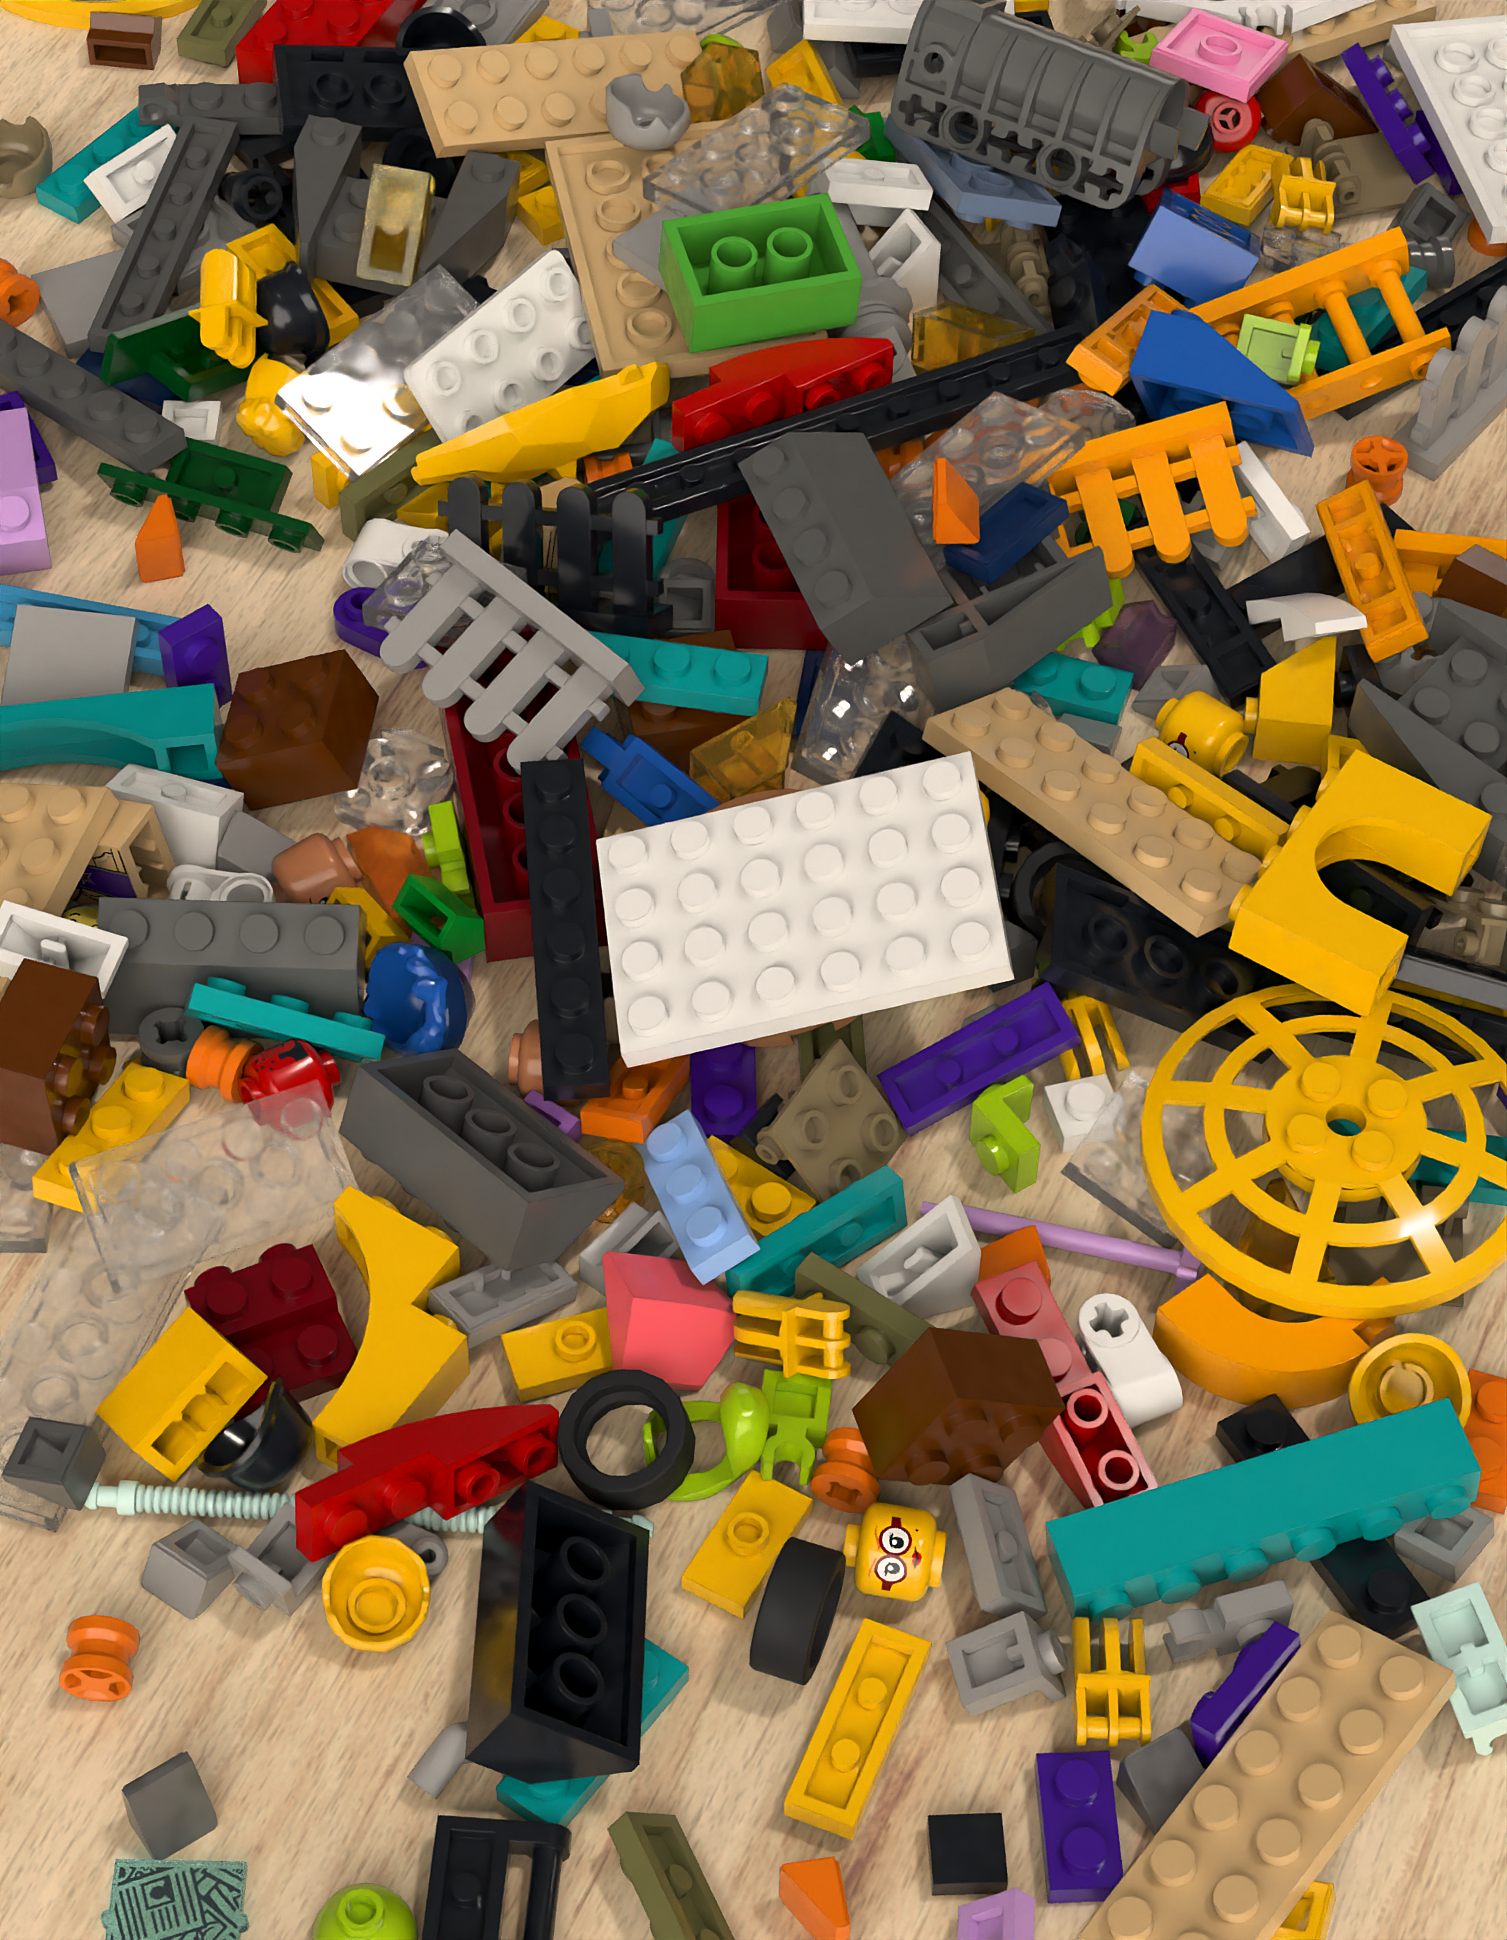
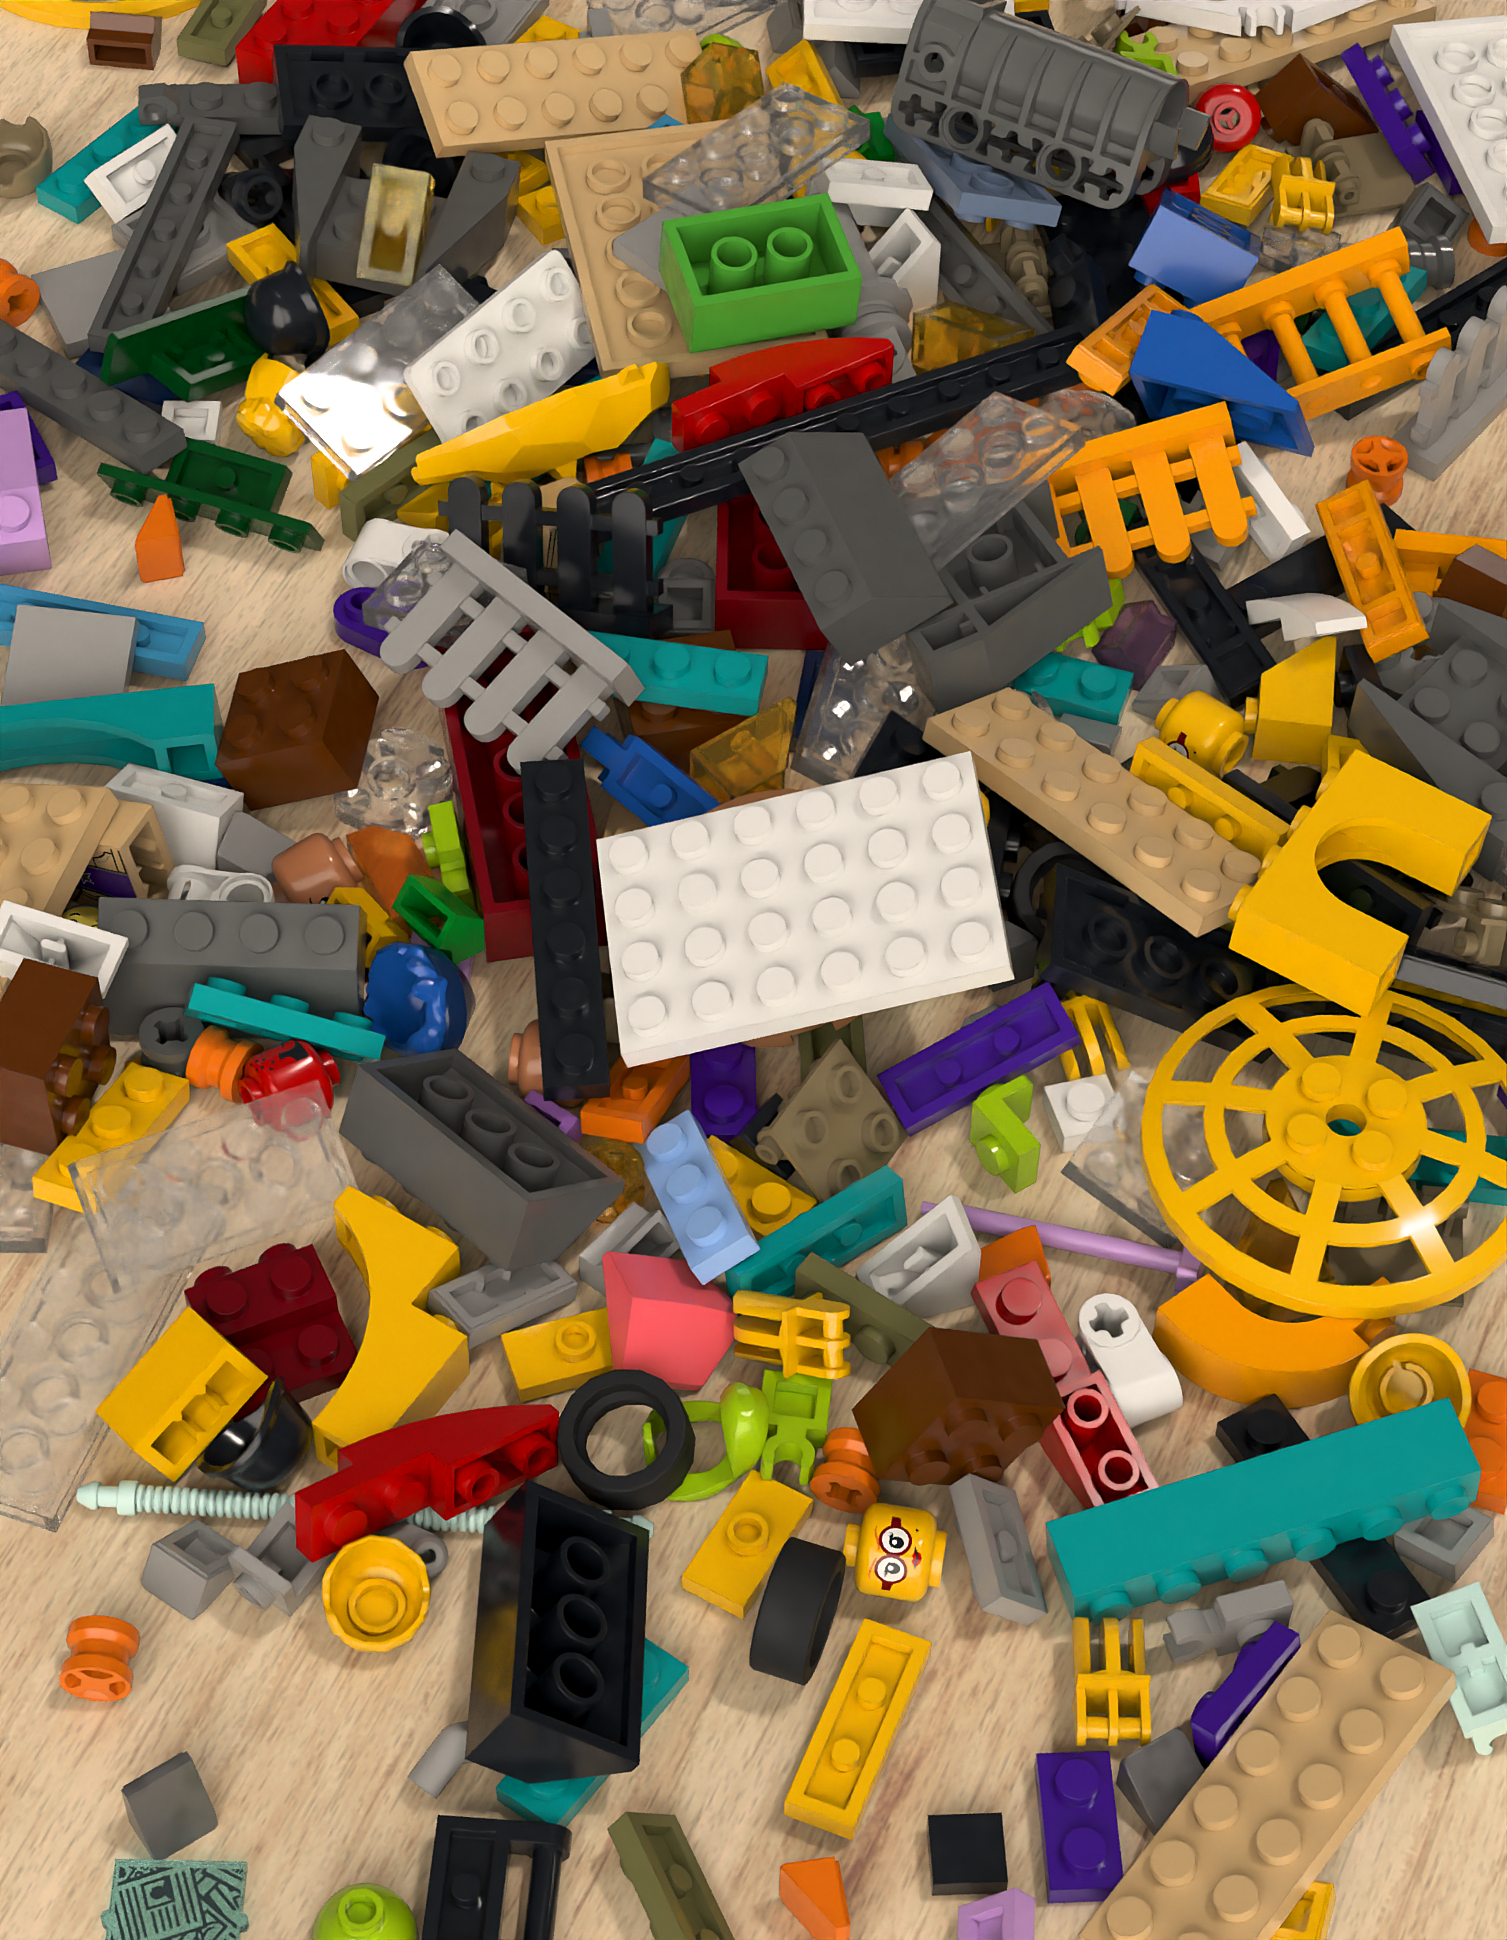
dark grey slope [1,1416,106,1511] -> none
dark purple plate [157,604,233,709] -> none
yellow arm [188,249,268,369] -> none
light grey hair [605,73,690,151] -> none
orange slope [932,458,980,544] -> none
dark blue tile [943,481,1070,585] -> none
light grey bracket [945,1611,1068,1716] -> none
bright pink tile [1149,8,1289,103] -> none
lime bracket [1236,313,1320,386] -> none

